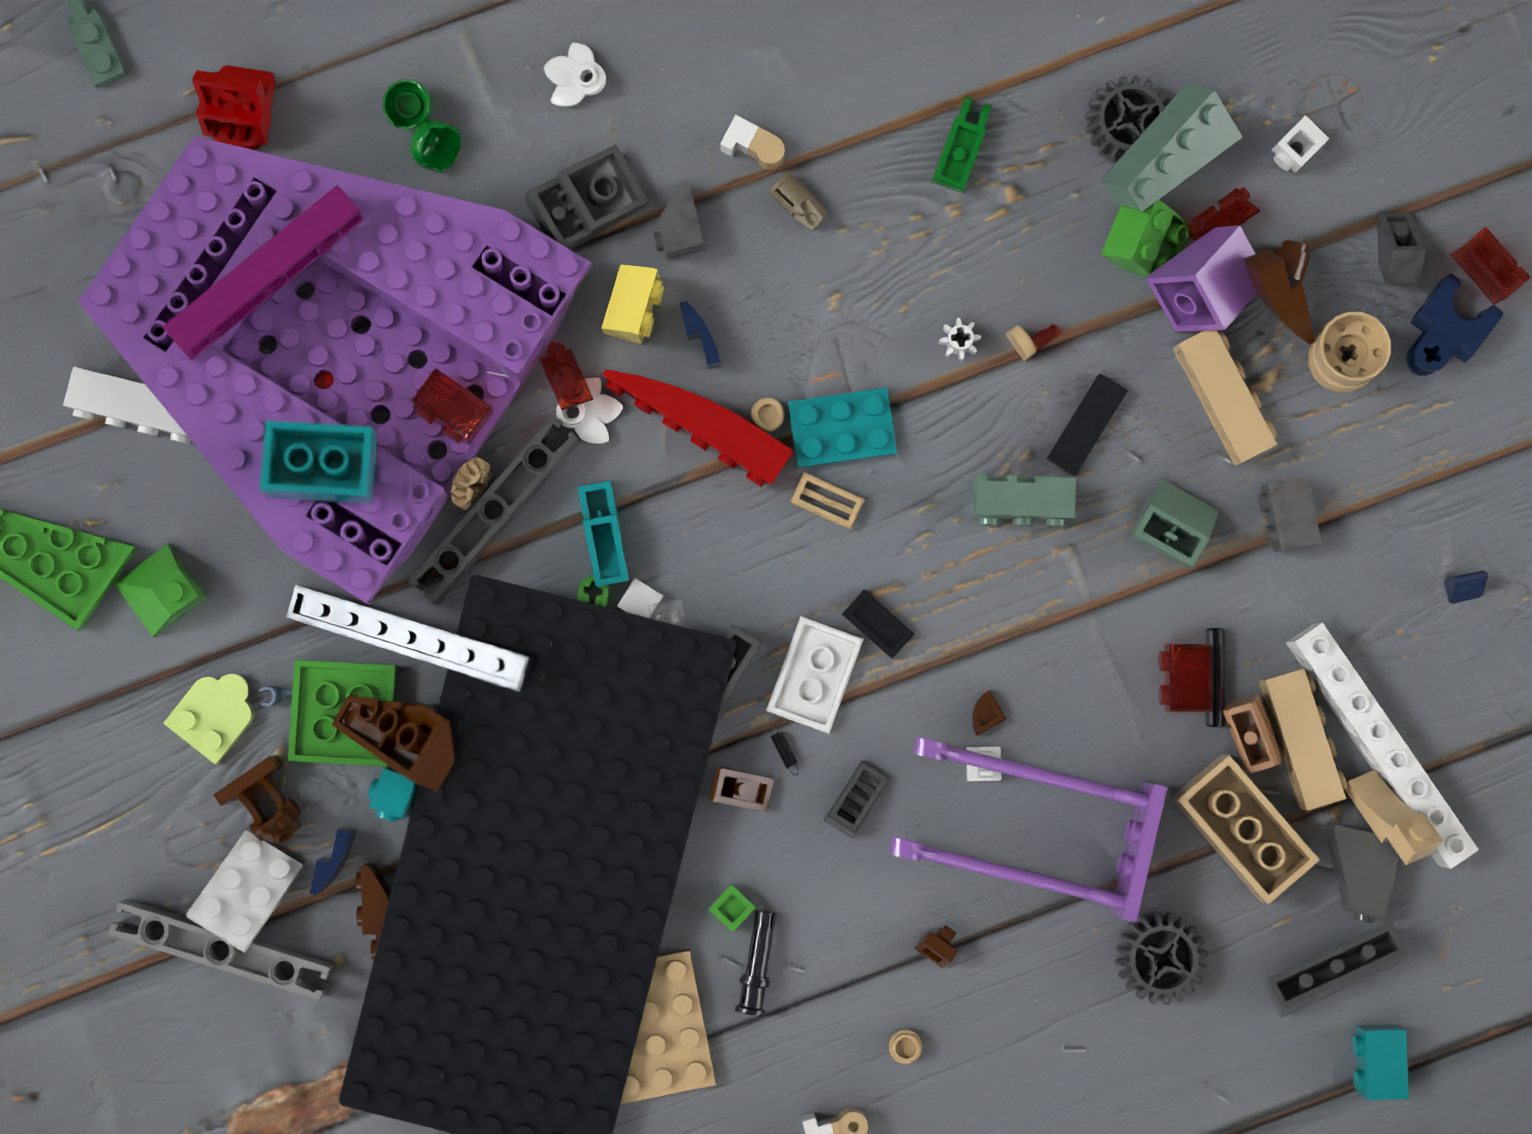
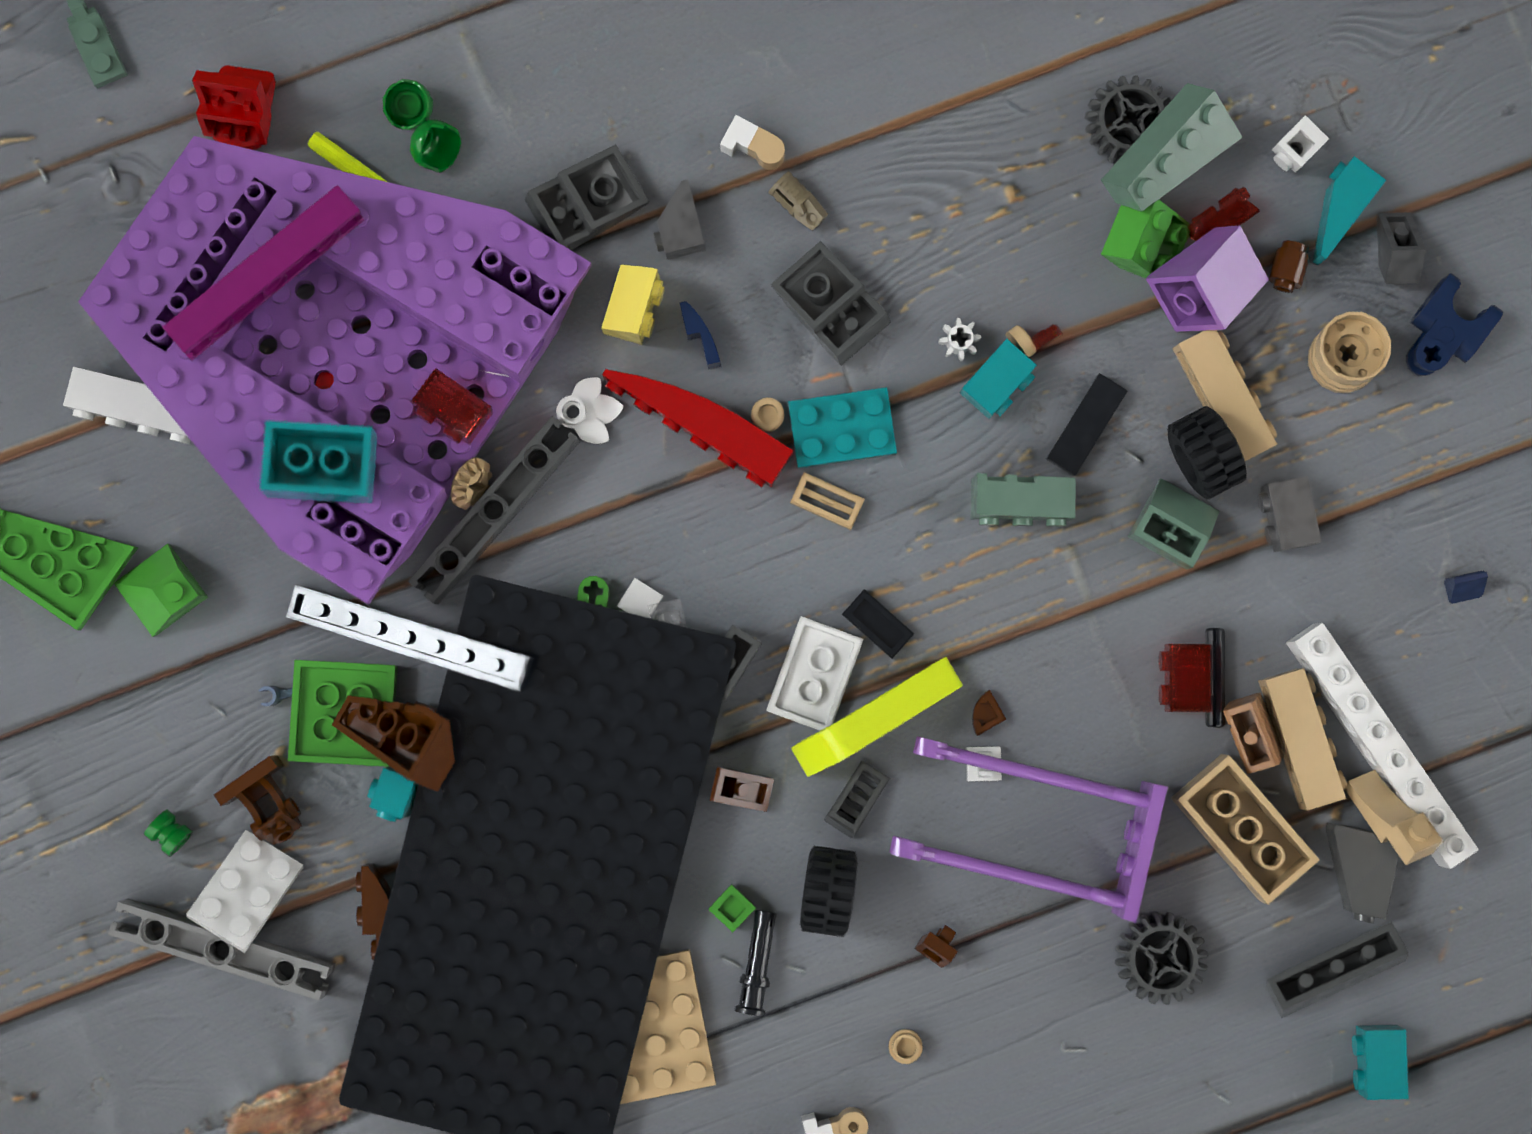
yellowish green plate [163,674,254,765] -> none
dark blue slope [309,827,357,895] -> none
clear red hinge [540,341,593,410] -> none
white plate [544,43,606,107] -> none
teal slope [577,480,629,587] -> none
black piece [770,724,798,776] -> none
green hinge [932,96,992,193] -> none
reddish brown slope [1244,248,1315,344] -> none
clear red brick [1450,227,1530,305] -> none
none -> green wheel [144,809,193,857]
none -> neon yellow axle [308,132,387,182]
none -> dark grey slope [770,241,891,366]
none -> neon yellow beam [791,657,963,777]
none -> black tyre [800,846,858,937]
none -> teal brick [959,339,1037,419]
none -> black tyre [1167,406,1247,500]
none -> teal slope [1313,156,1386,265]

